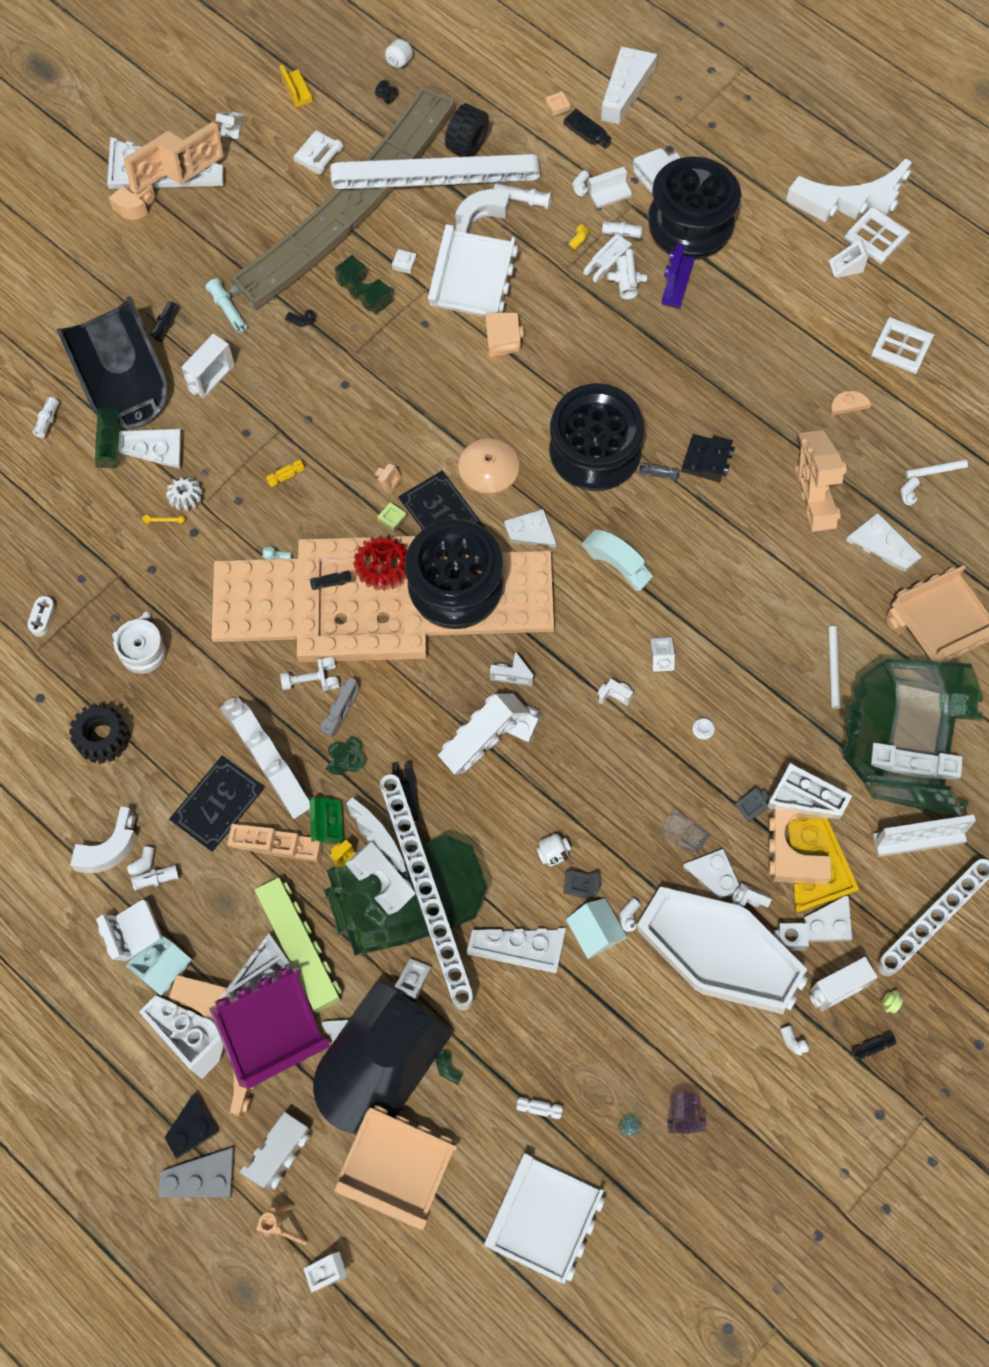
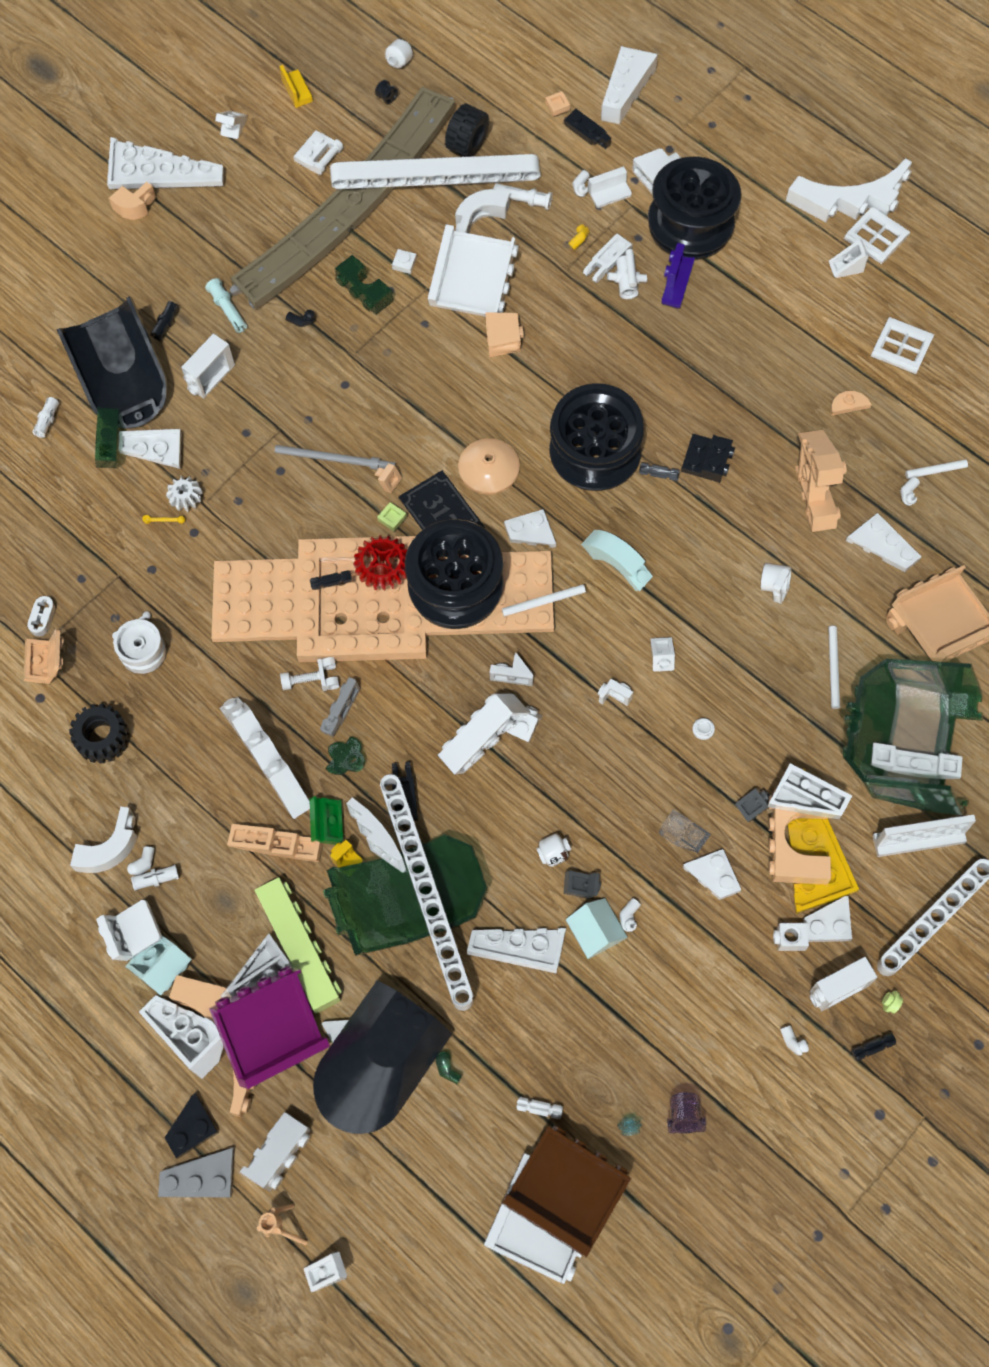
light nougat bracket [124,122,224,194] -> none
black sticker [168,756,266,852] -> none
light aqua arm [262,547,292,560] -> none
yellow axle [266,459,305,487] -> none
light nougat panel [332,1106,457,1230] -> none
white arch [345,842,416,915] -> none
white slope [394,958,431,1001] -> none
white pin [602,221,643,239] -> none
white container [637,887,808,1014] -> none
white bracket [732,883,772,908] -> none
none -> light nougat bracket [24,629,64,684]
none -> light grey bar [275,445,396,470]
none -> white bar [502,584,586,617]
none -> reddish brown panel [502,1125,632,1258]
none -> white piece [761,563,792,604]

